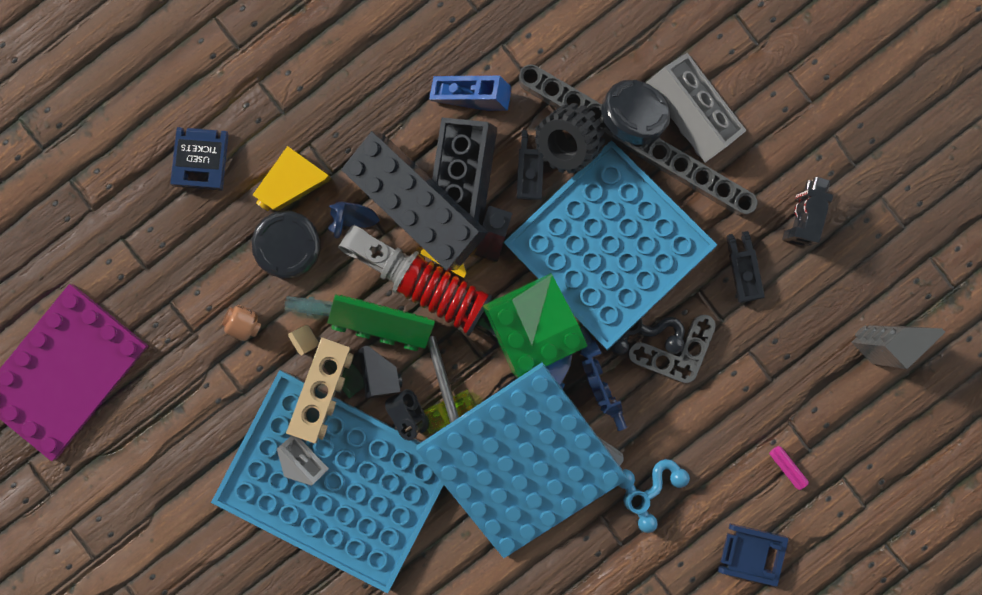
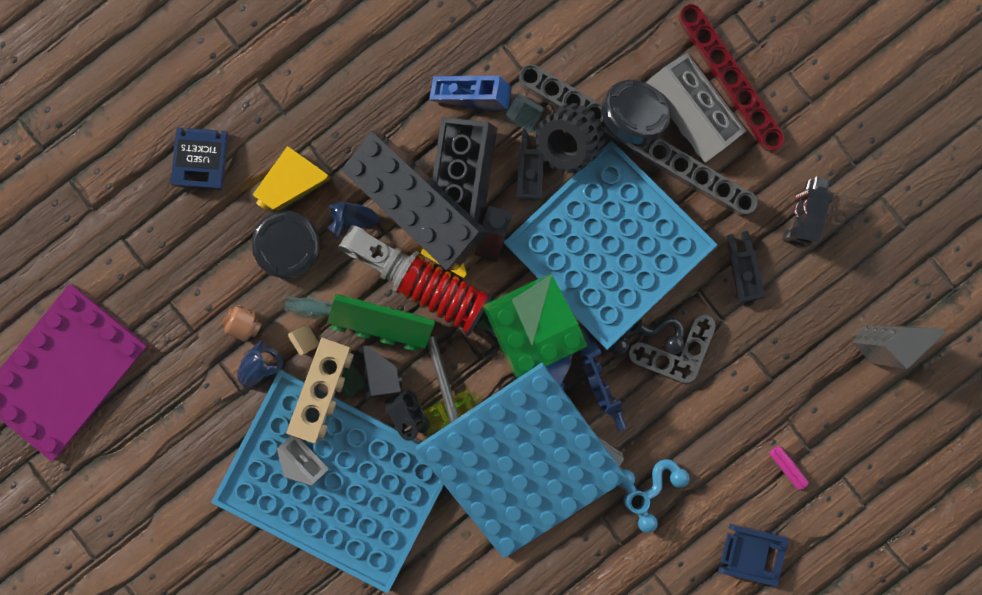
none -> dark blue piece [237,340,283,387]
none -> clear light blue panel [505,93,544,132]
none -> dark red beam [678,4,784,151]

